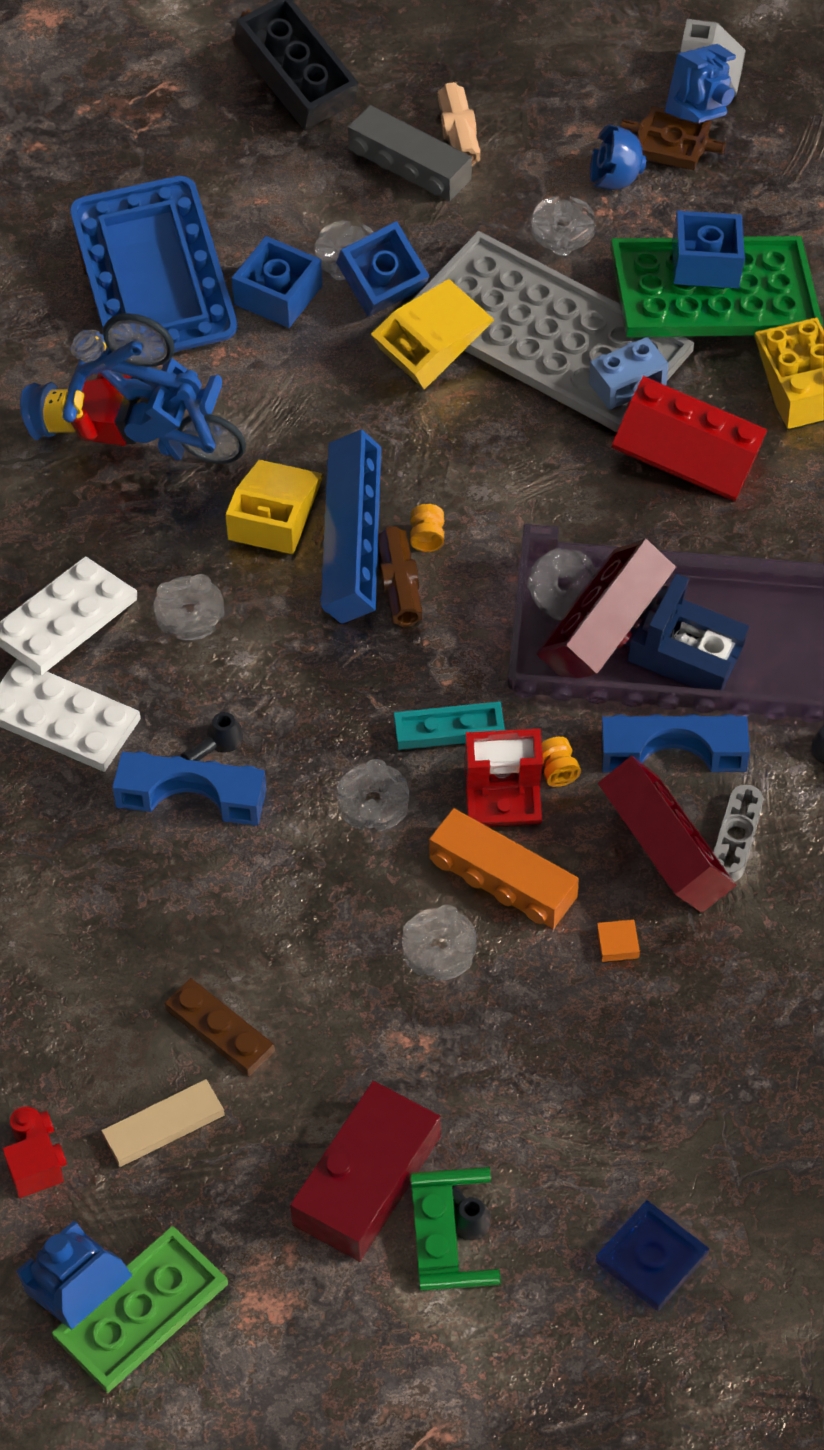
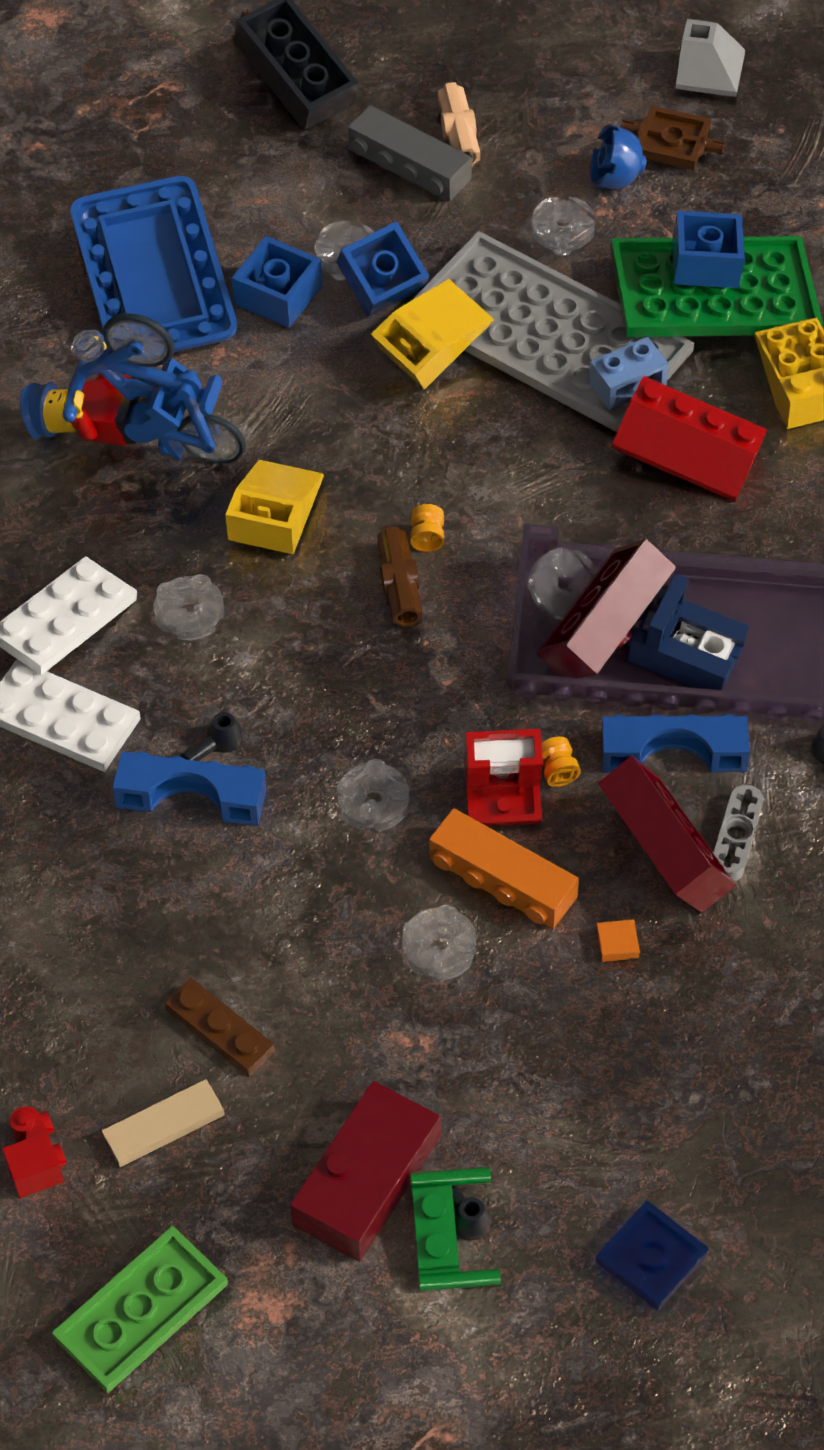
blue brick [16,1221,132,1330] -> none
blue brick [320,429,381,624] -> none
teal plate [394,701,505,750] -> none
blue brick [664,43,736,123] -> none

